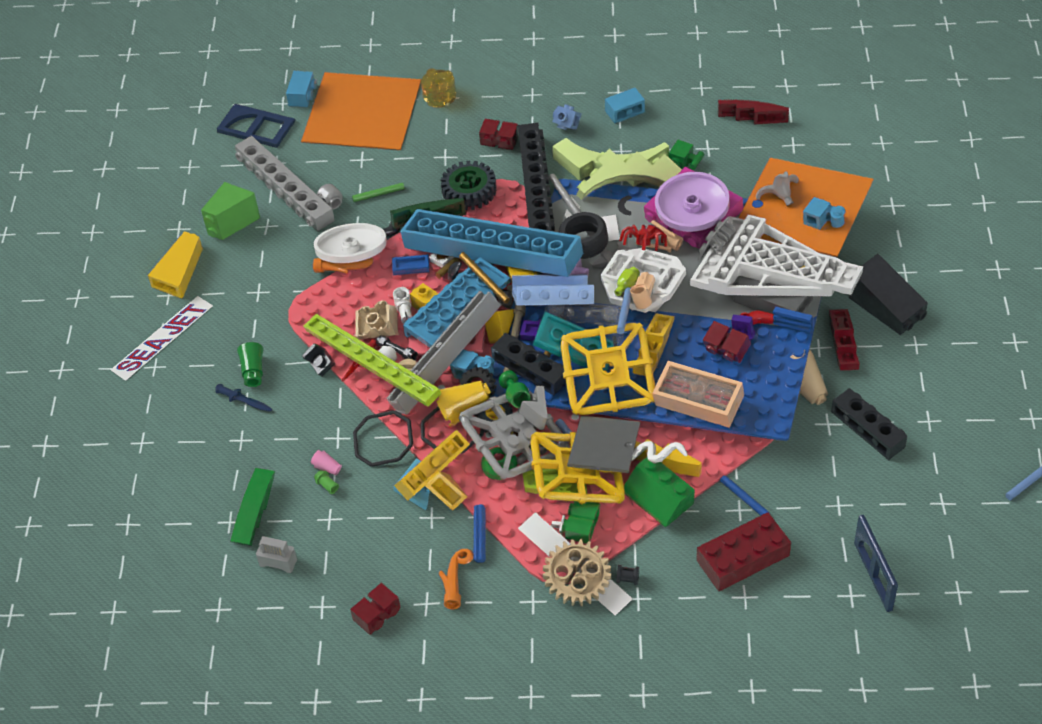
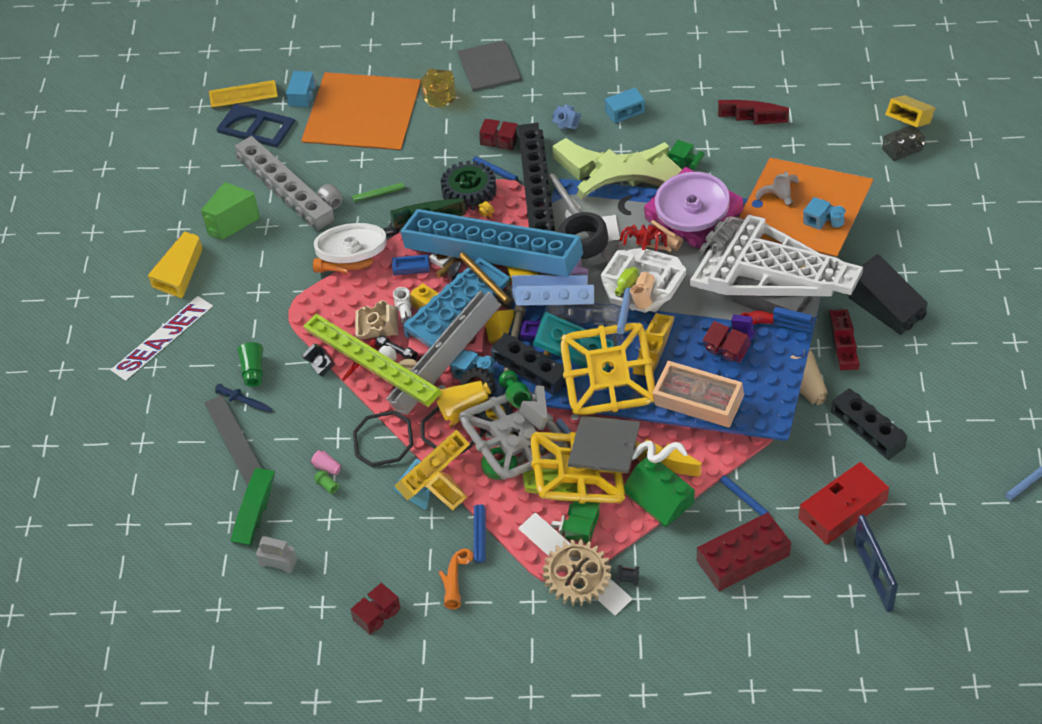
none -> dark grey tile [204,395,262,486]
none -> yellow panel [209,80,278,108]
none -> dark grey piece [458,40,521,91]
none -> blue bar [472,156,518,181]
none -> yellow plate [478,201,495,218]
none -> red brick [798,461,890,545]
none -> clear smoke brick [882,125,925,161]
none -> yellow brick [885,95,936,127]

